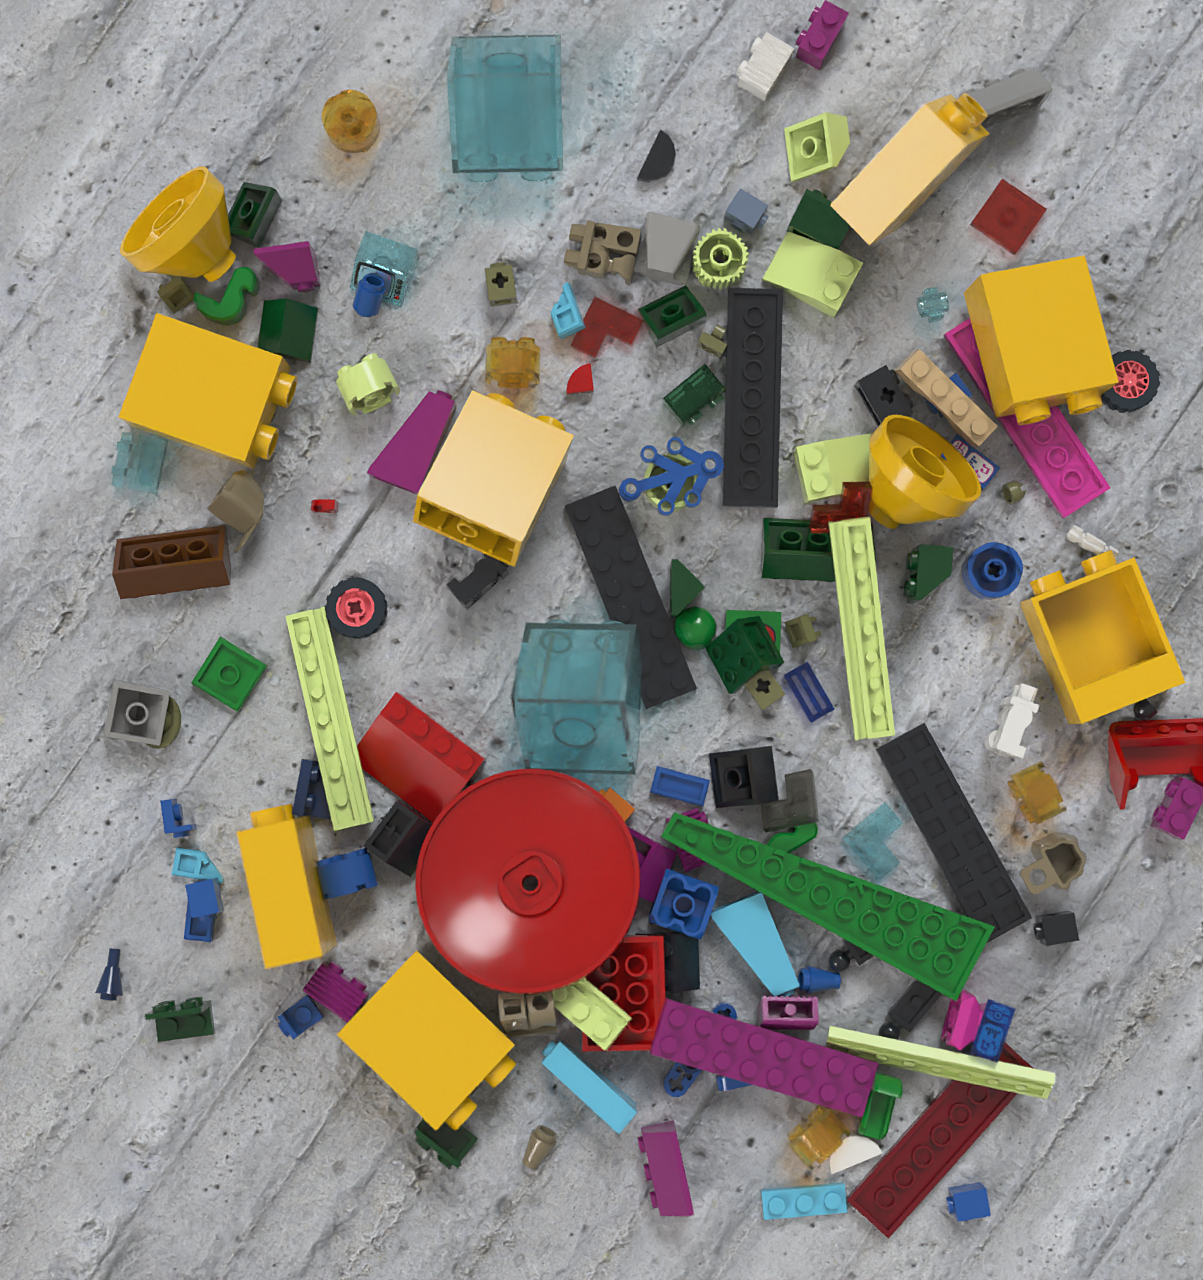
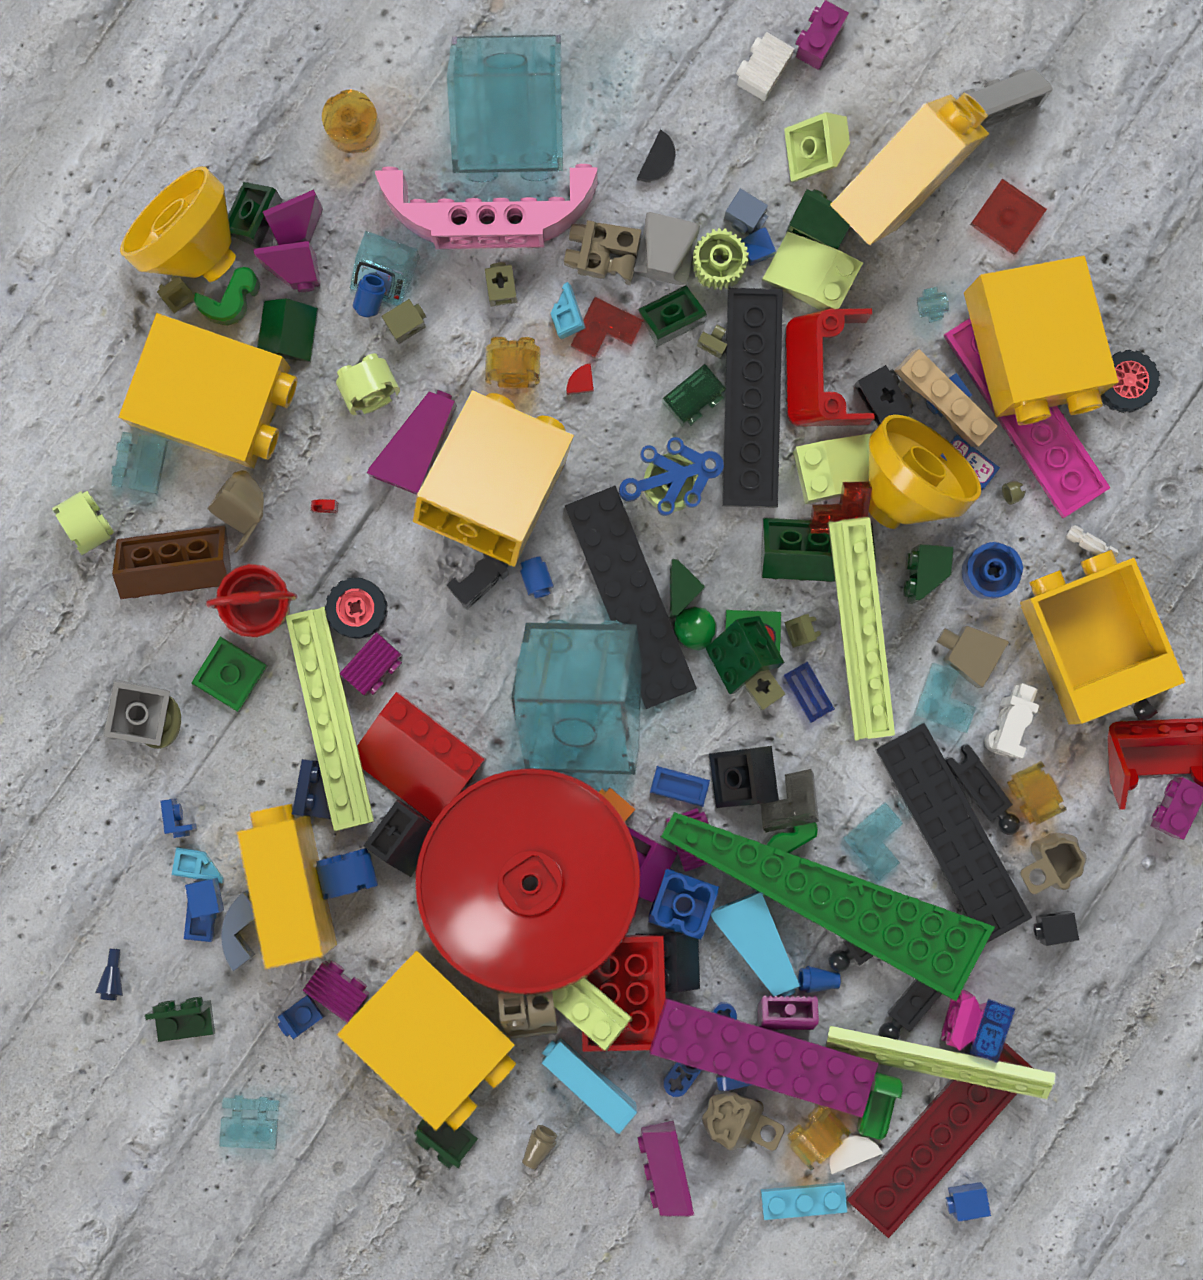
none -> yellowish green brick [52,491,115,555]
none -> red piece [206,564,298,638]
none -> clear light blue plate [219,1095,280,1150]
none -> sand blue brick [221,890,255,971]
none -> magenta slope [263,189,323,245]
none -> magenta brick [339,632,403,696]
none -> bright pink slope [375,164,597,249]
none -> olive brick [381,299,427,344]
none -> blue brick [520,556,554,599]
none -> dark tan piece [702,1092,785,1151]
none -> blue slope [741,227,776,266]
none -> red windscreen [785,308,874,426]
none -> clear light blue plate [913,663,976,733]
none -> dark tan torso [936,626,1009,688]
none -> black plate [945,744,1020,835]

